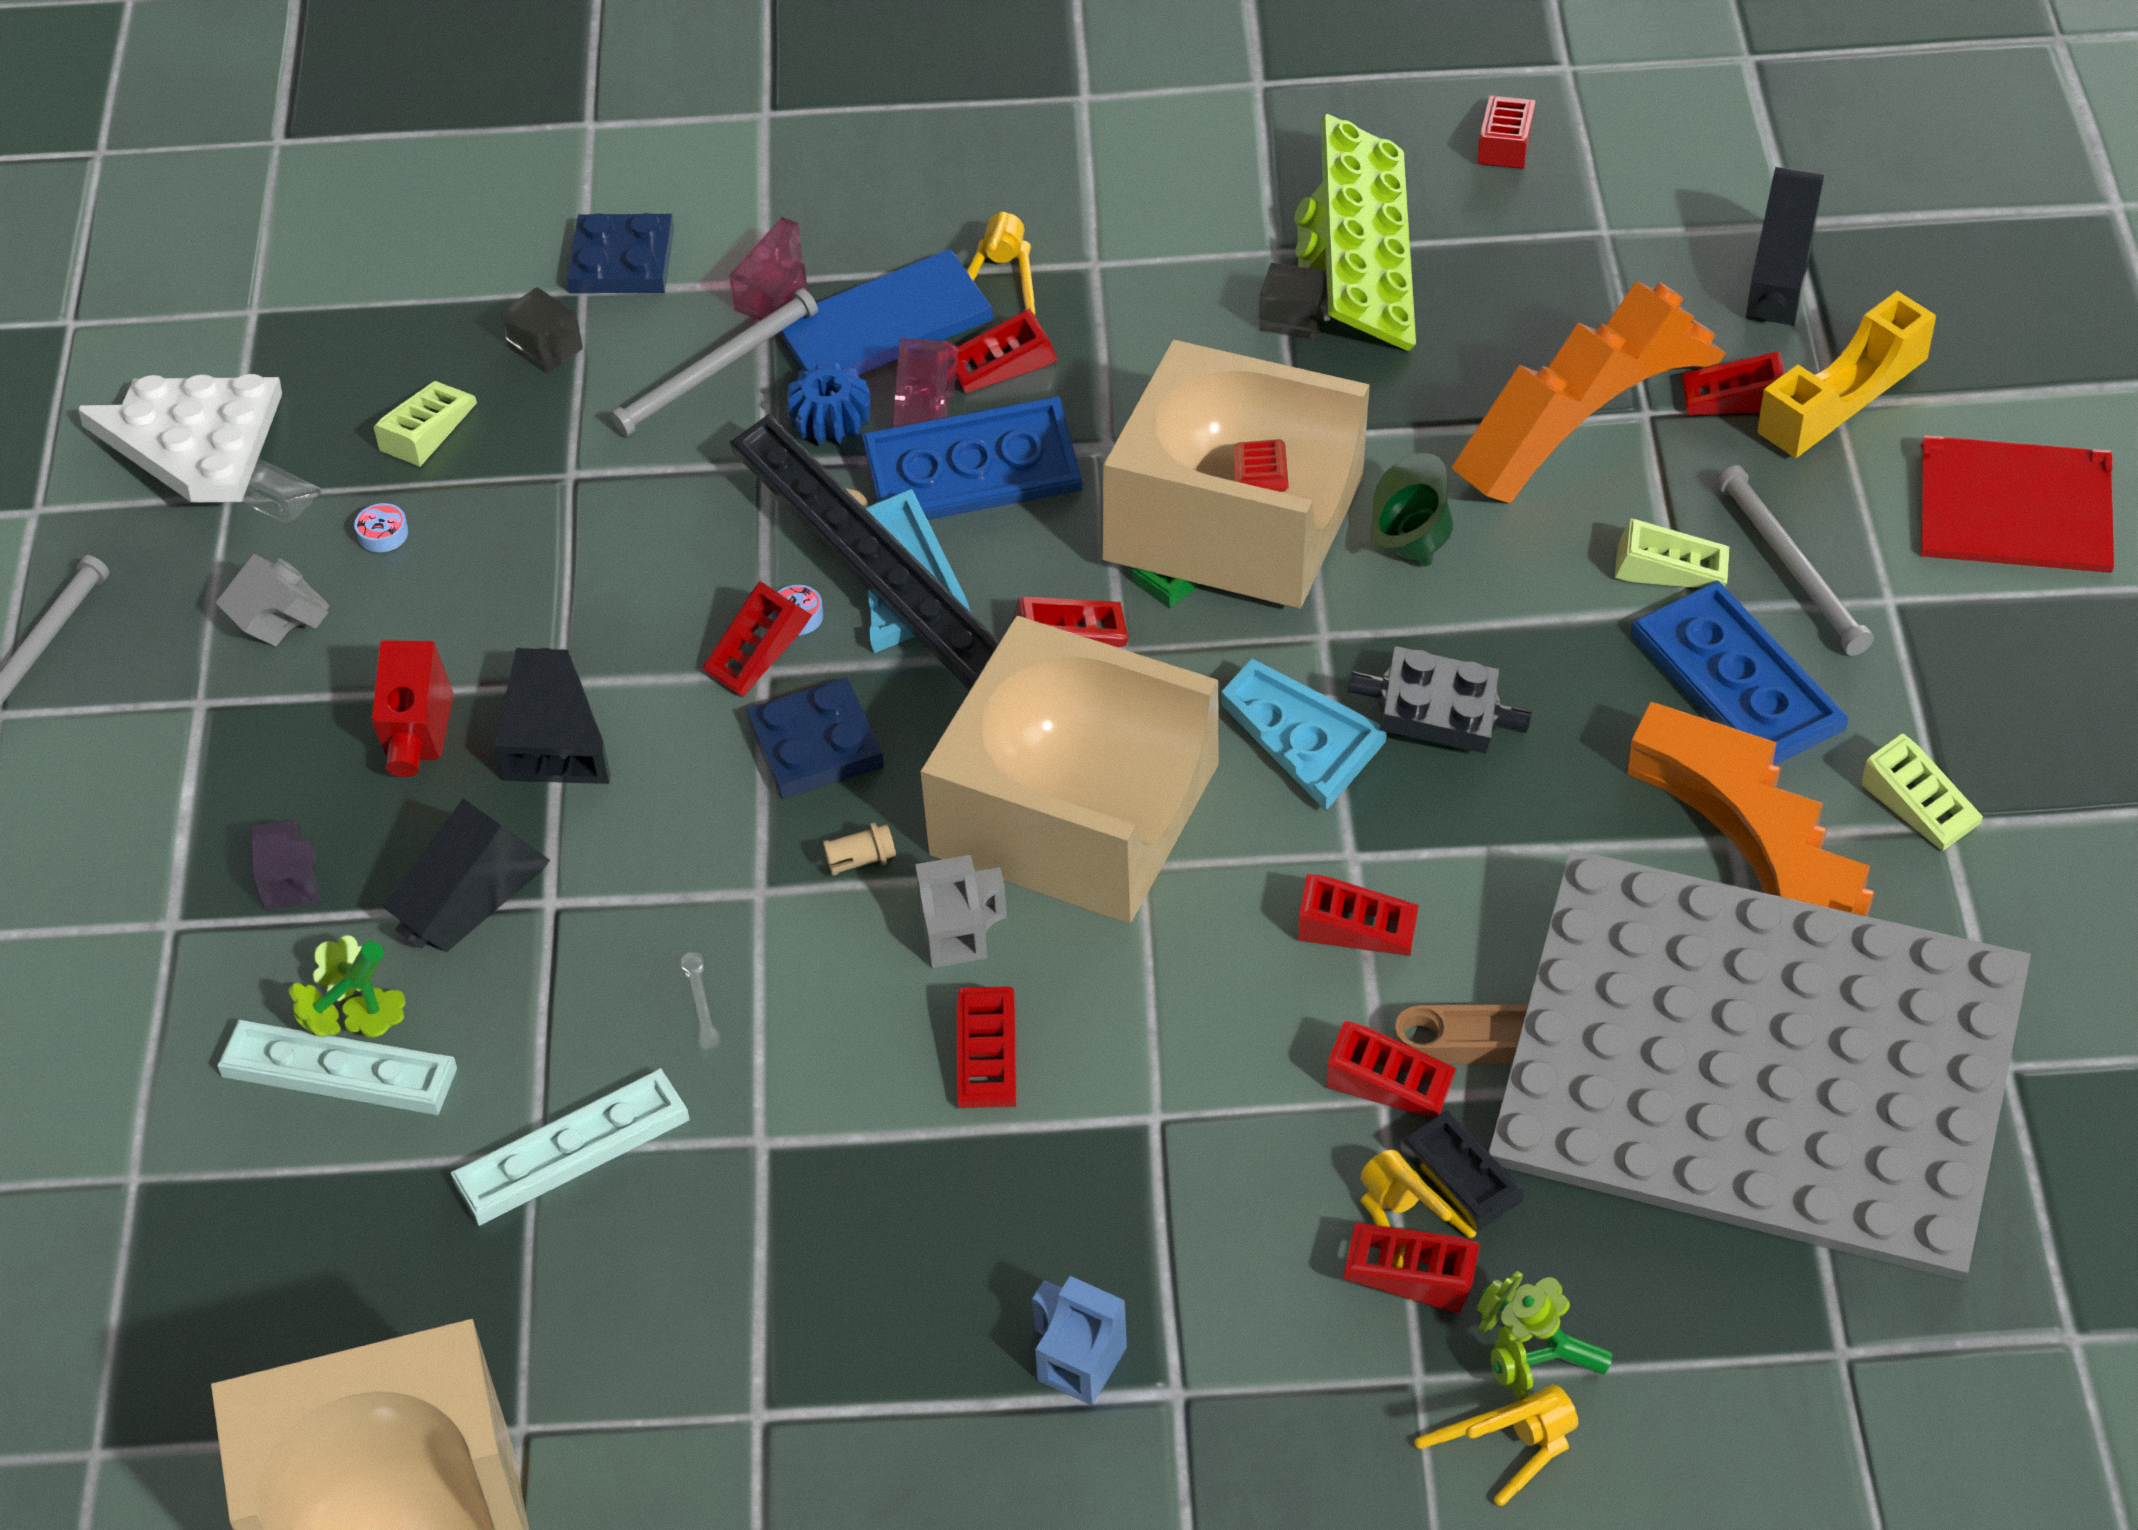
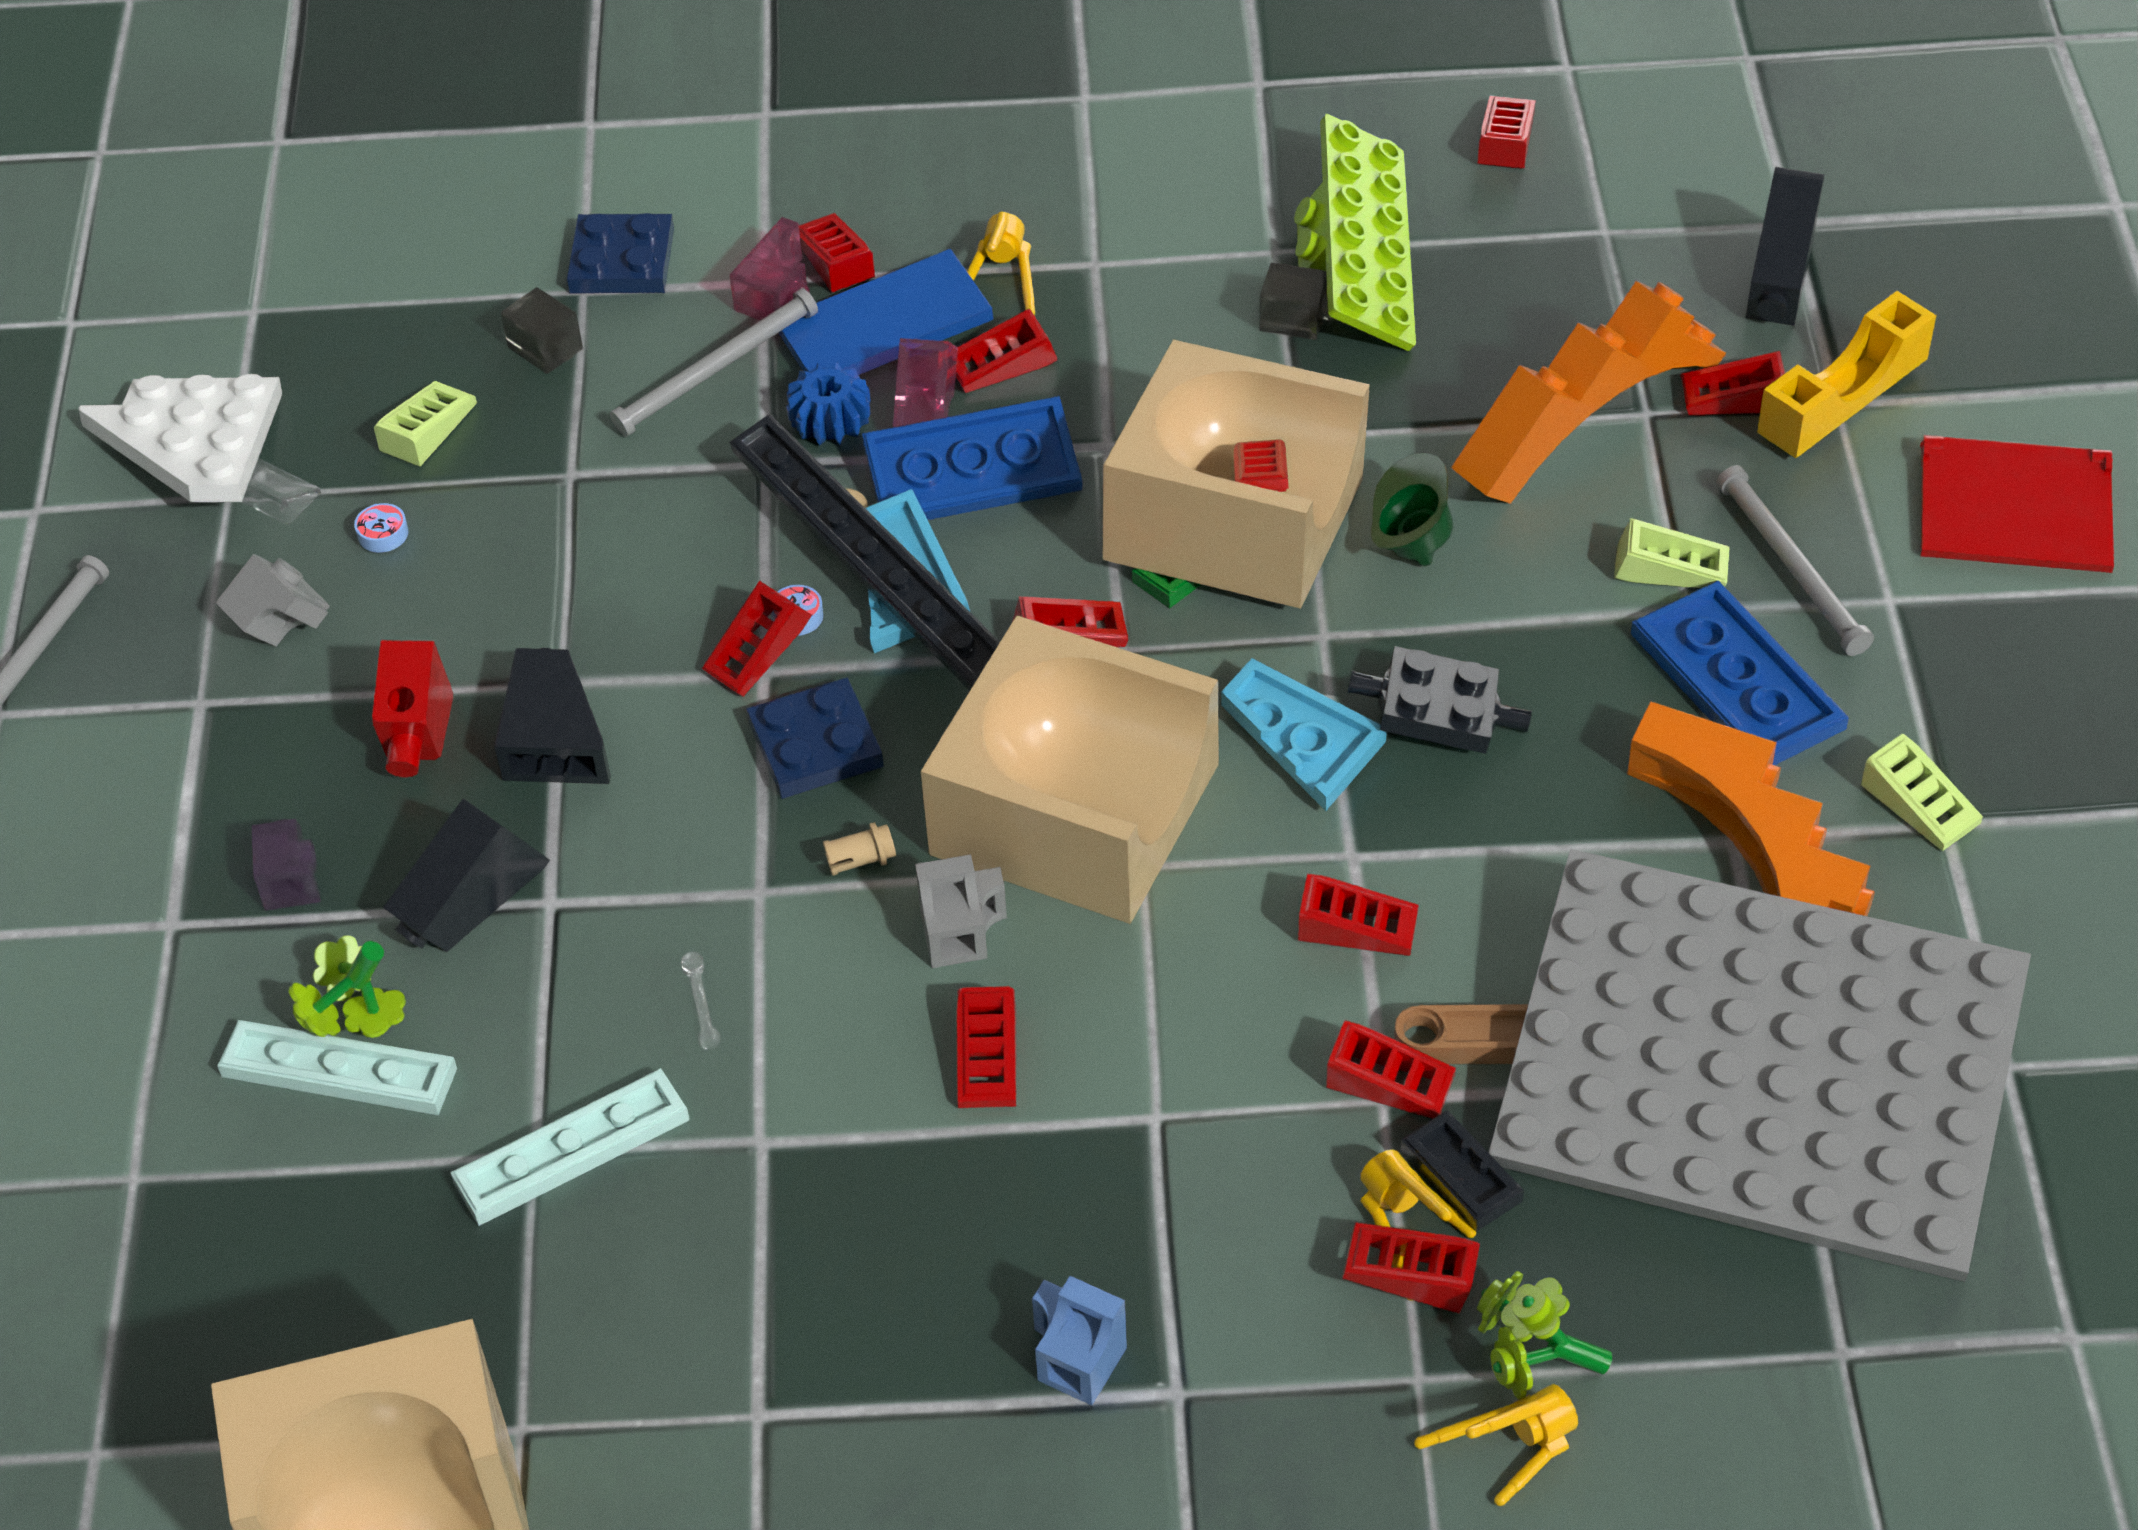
none -> red slope [791,213,875,293]

